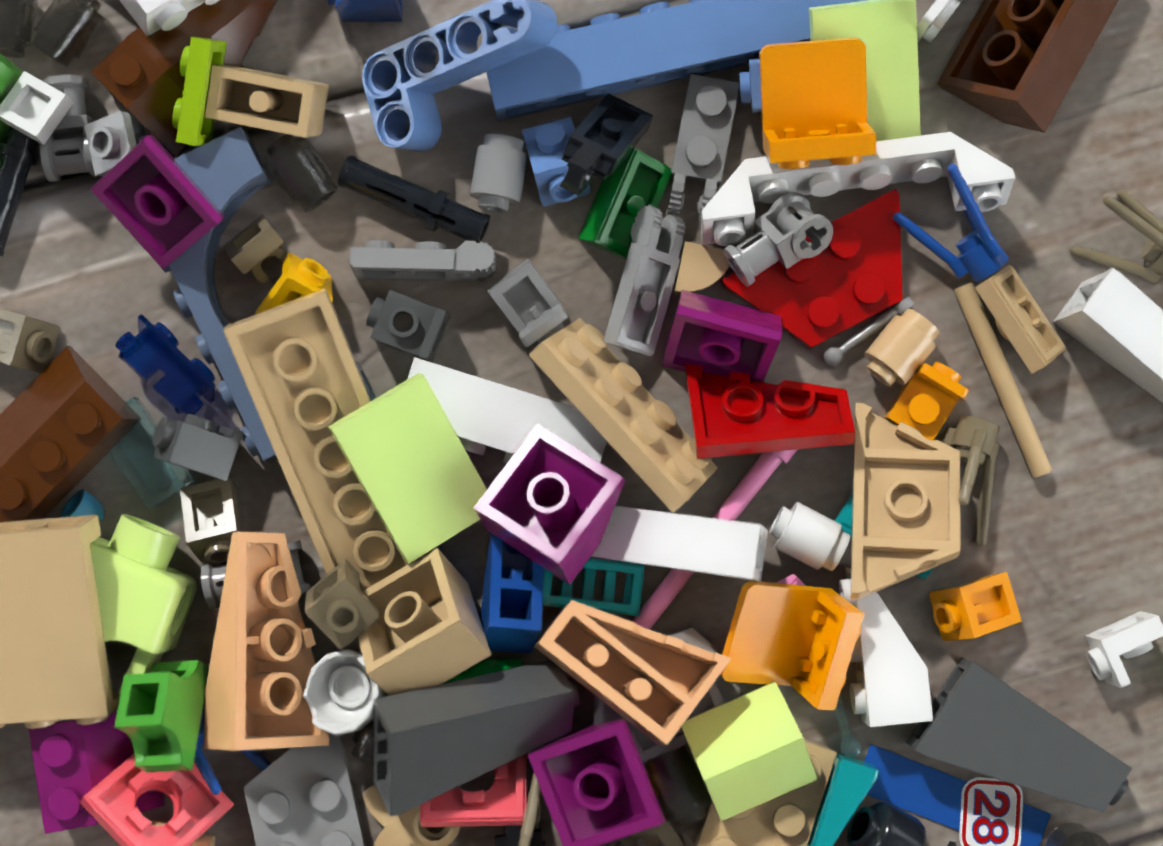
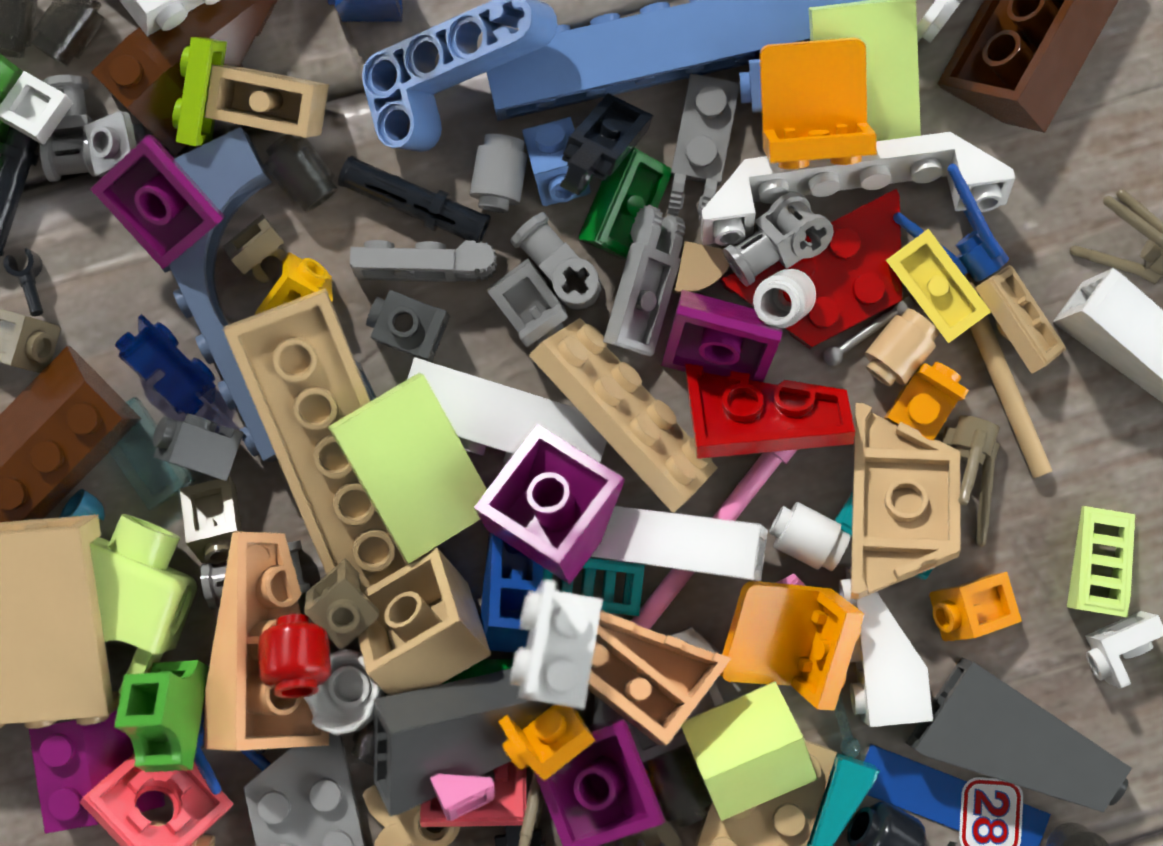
none -> black hand [3,248,43,316]
none -> red head [258,614,331,698]
none -> bright pink slope [430,774,495,821]
none -> light orange bracket [498,704,595,781]
none -> light grey connector [510,212,601,310]
none -> white bracket [510,580,603,709]
none -> white brick [753,269,816,328]
none -> light yellow plate [886,229,991,343]
none -> yellowish green slope [1067,506,1135,618]

